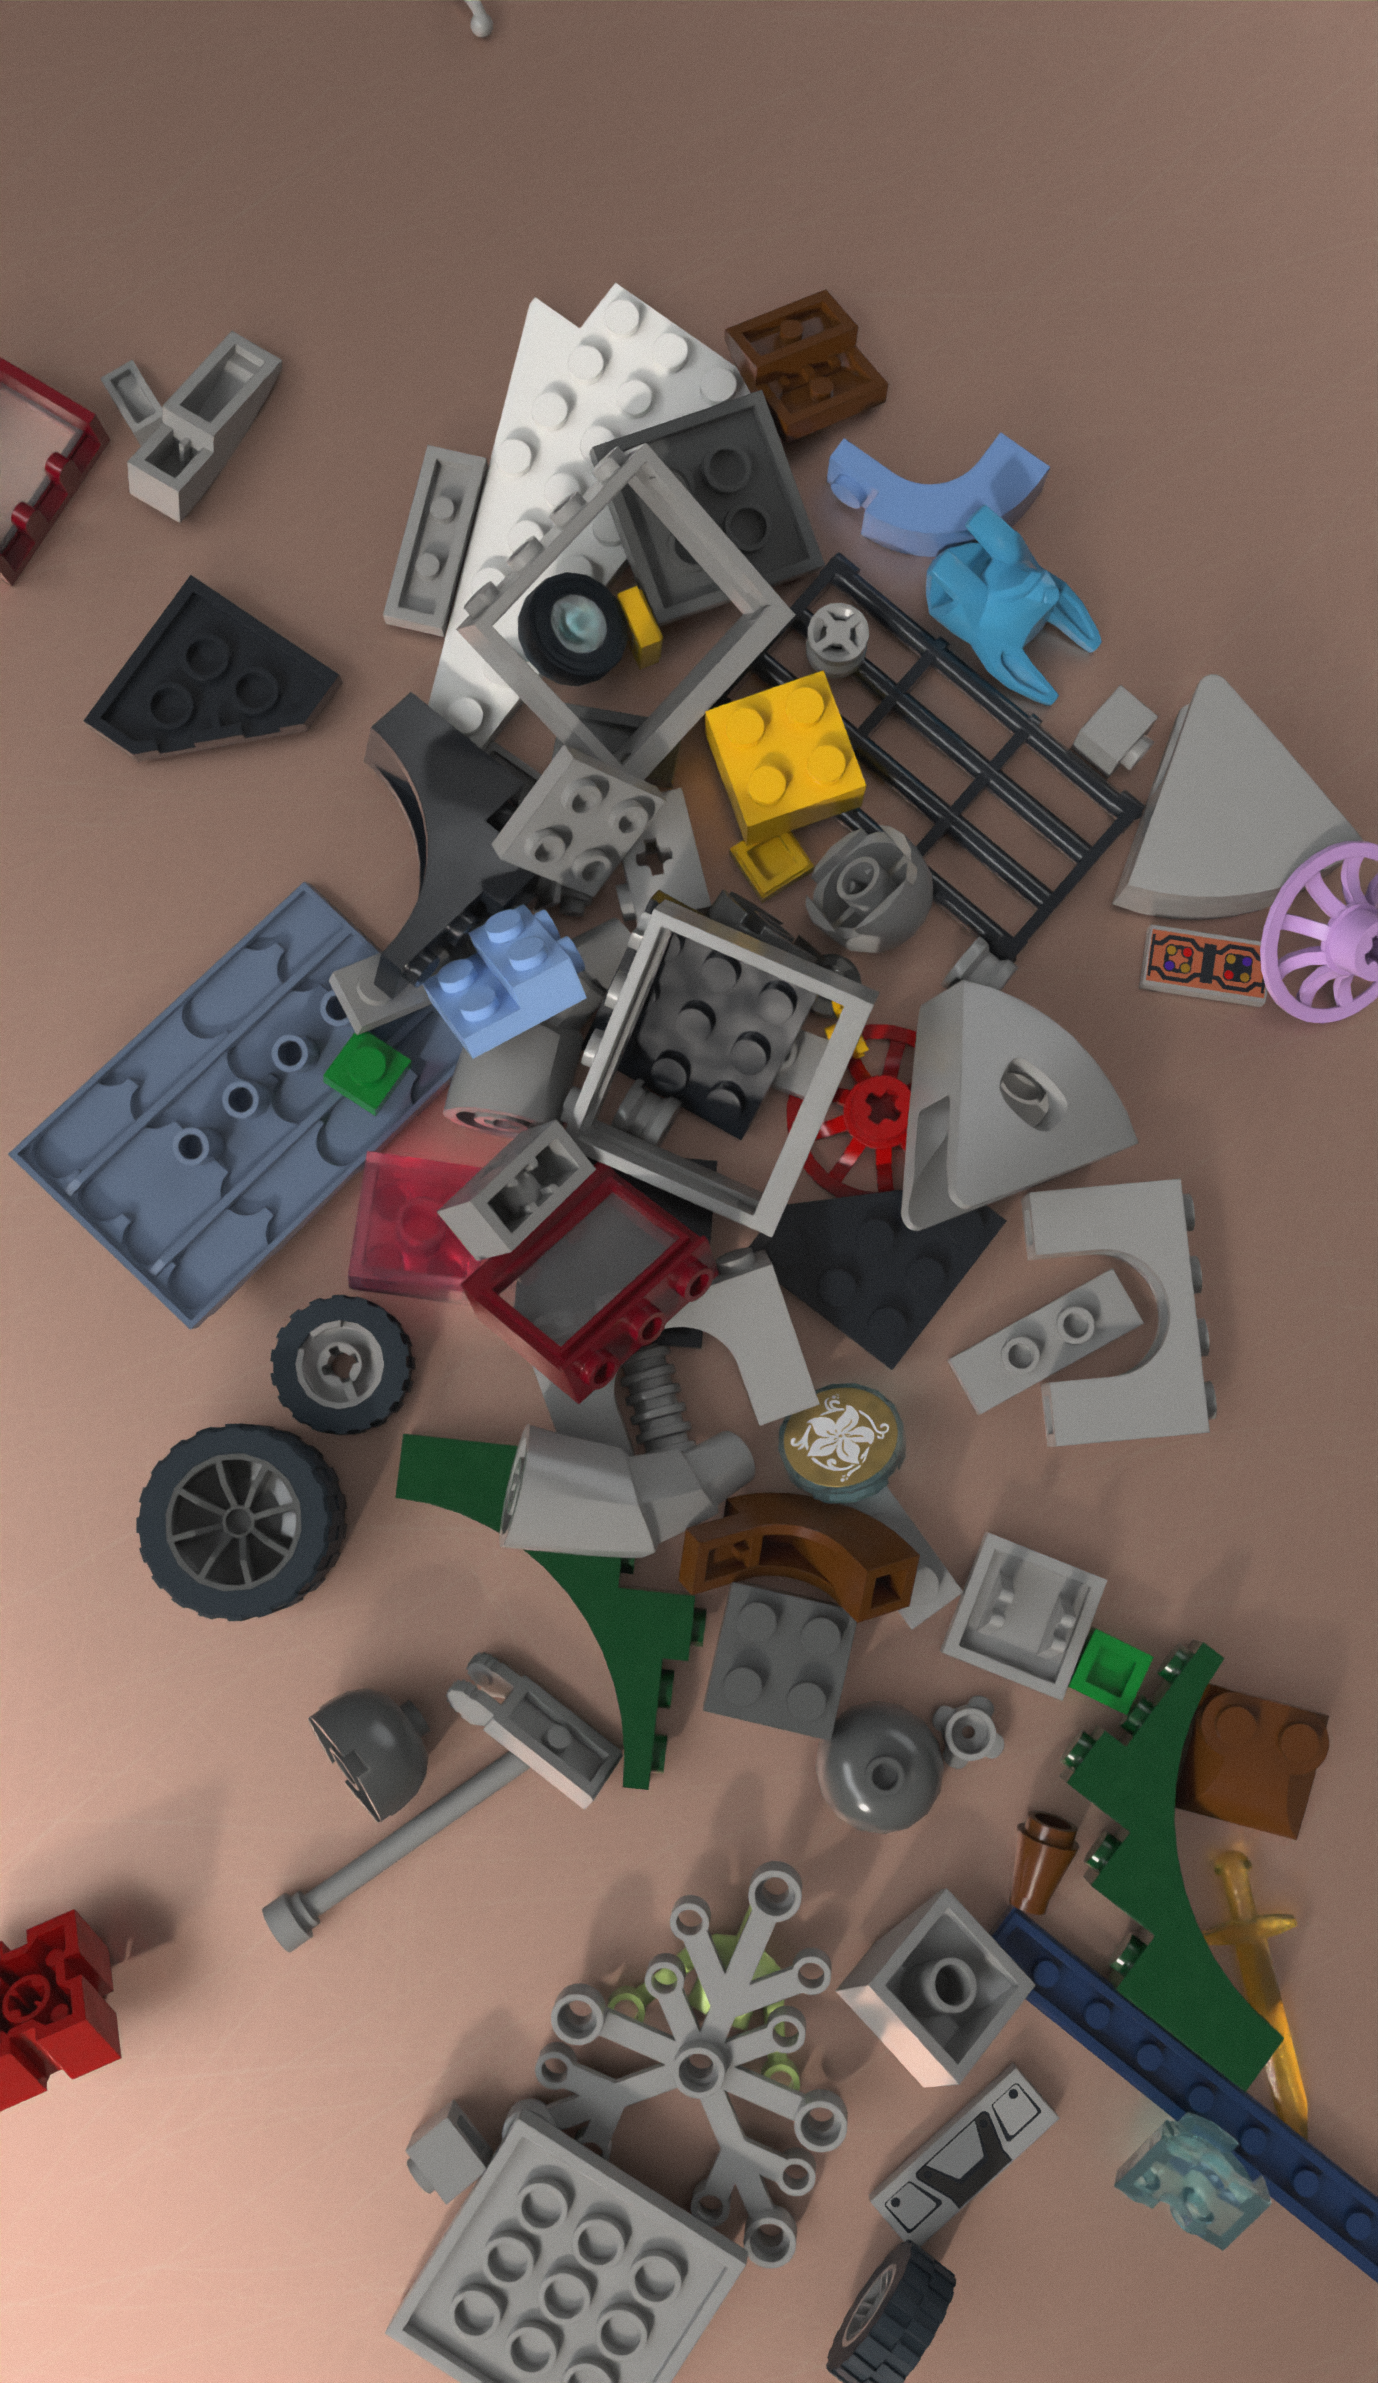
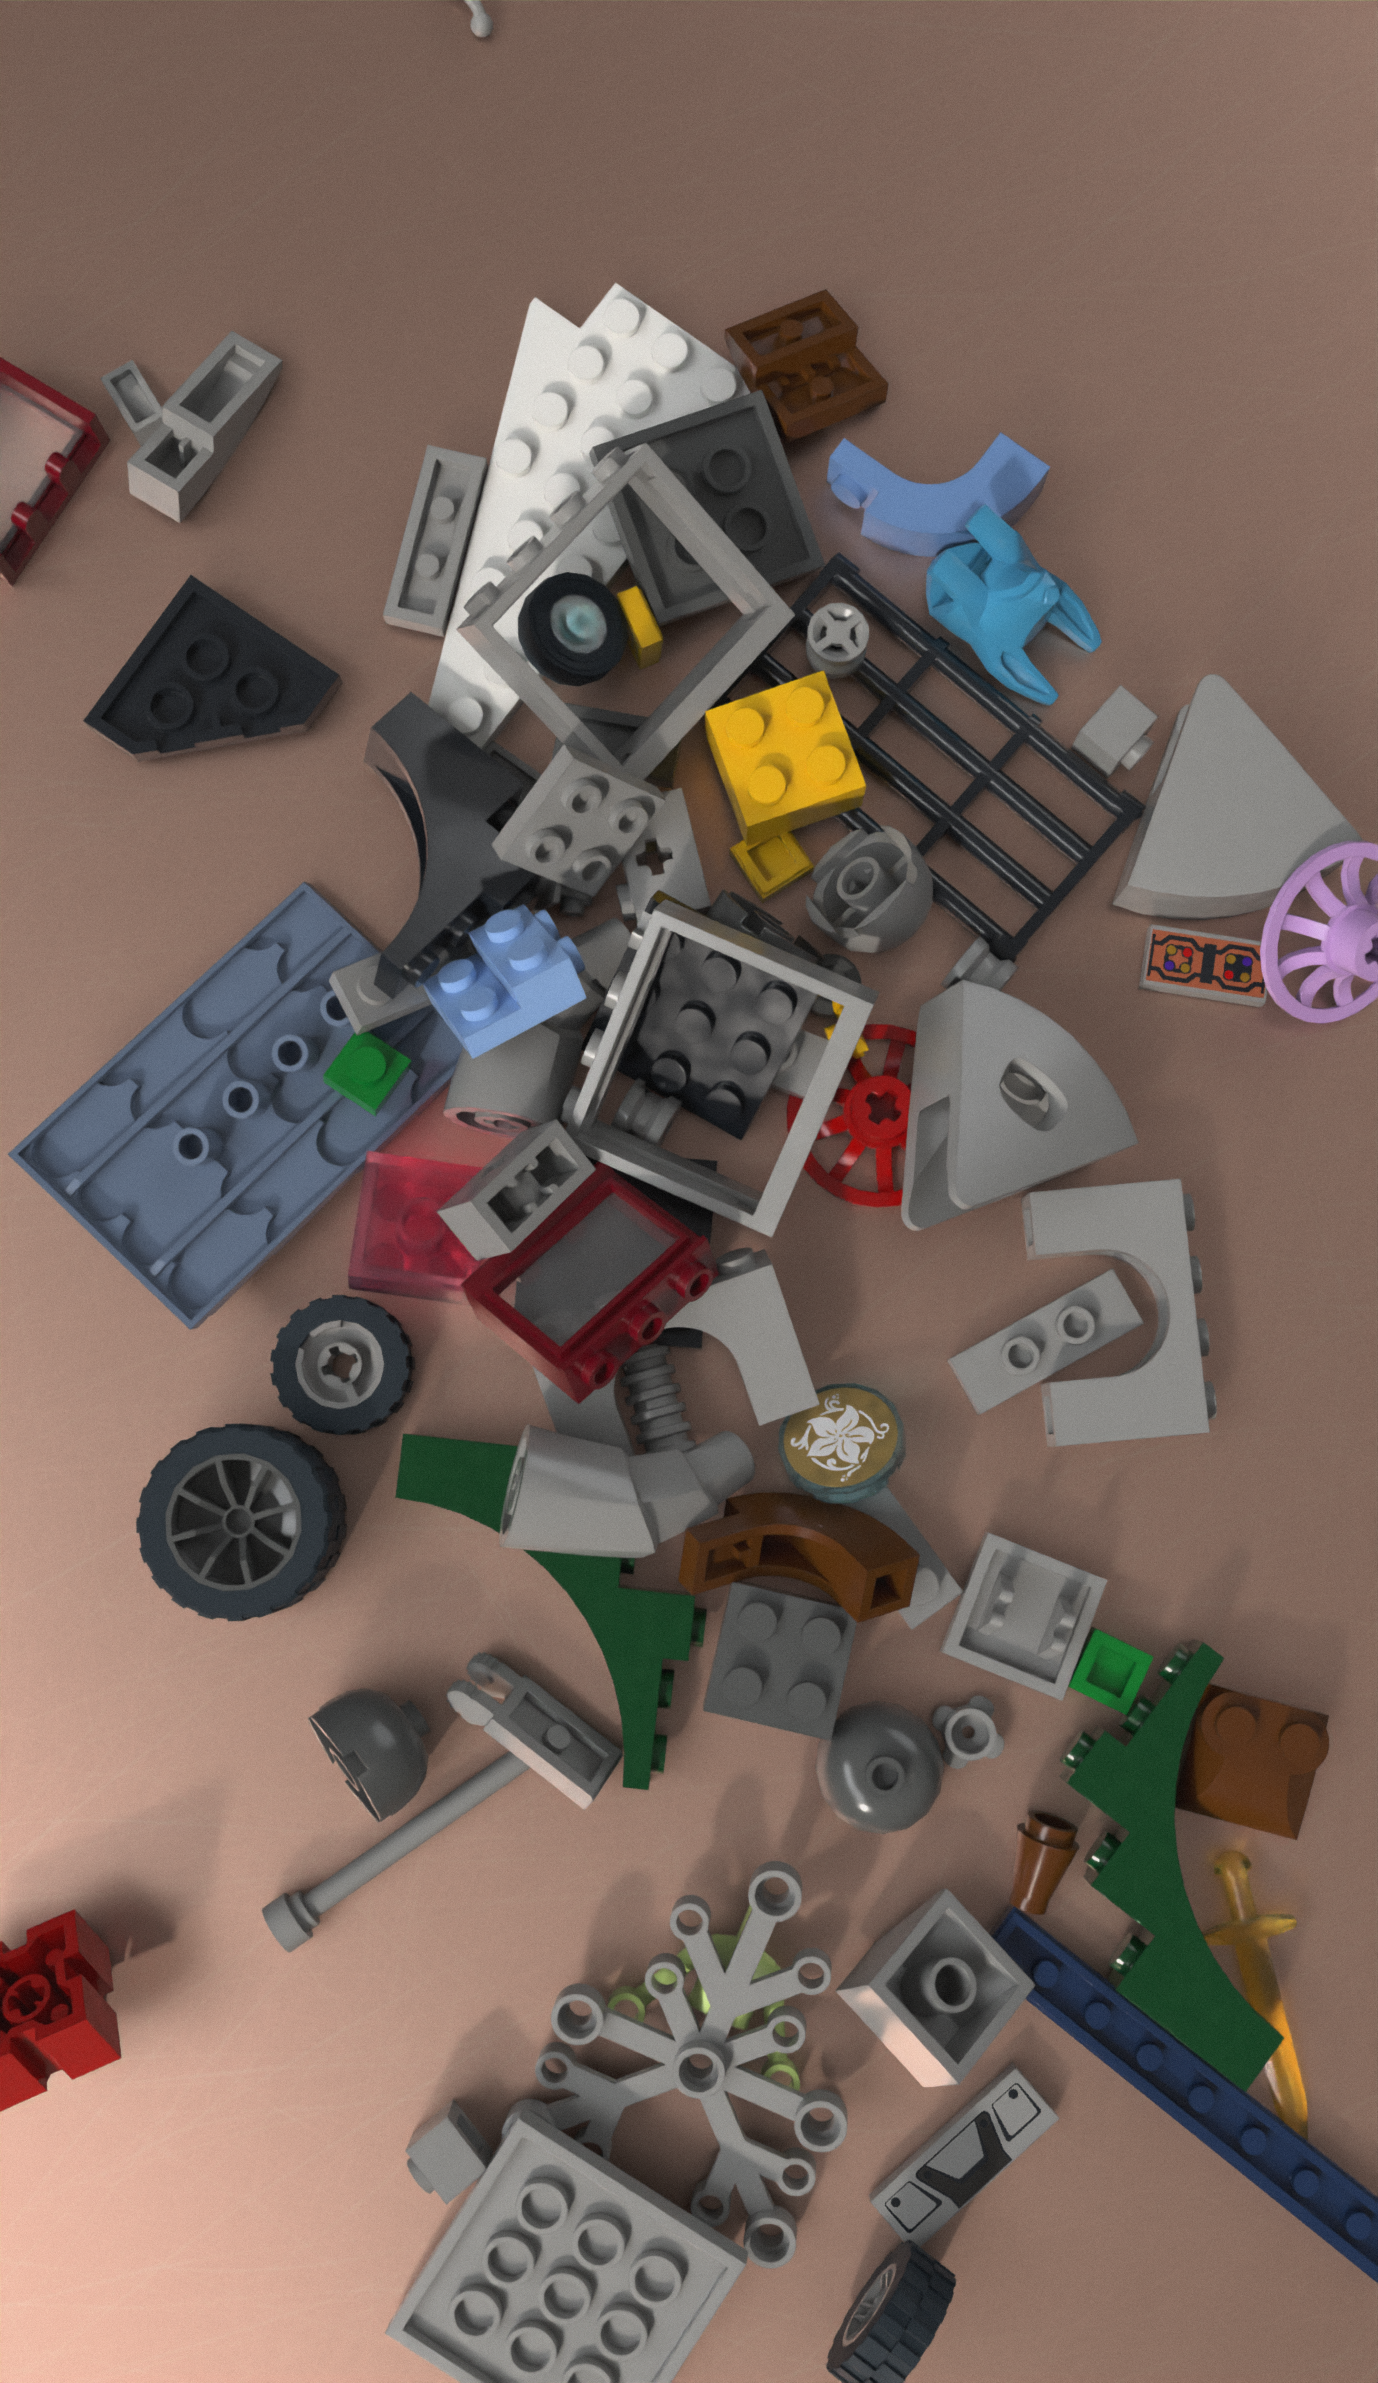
black plate [748,1190,1007,1370] -> none
clear light blue cylinder [1114,2113,1272,2251] -> none

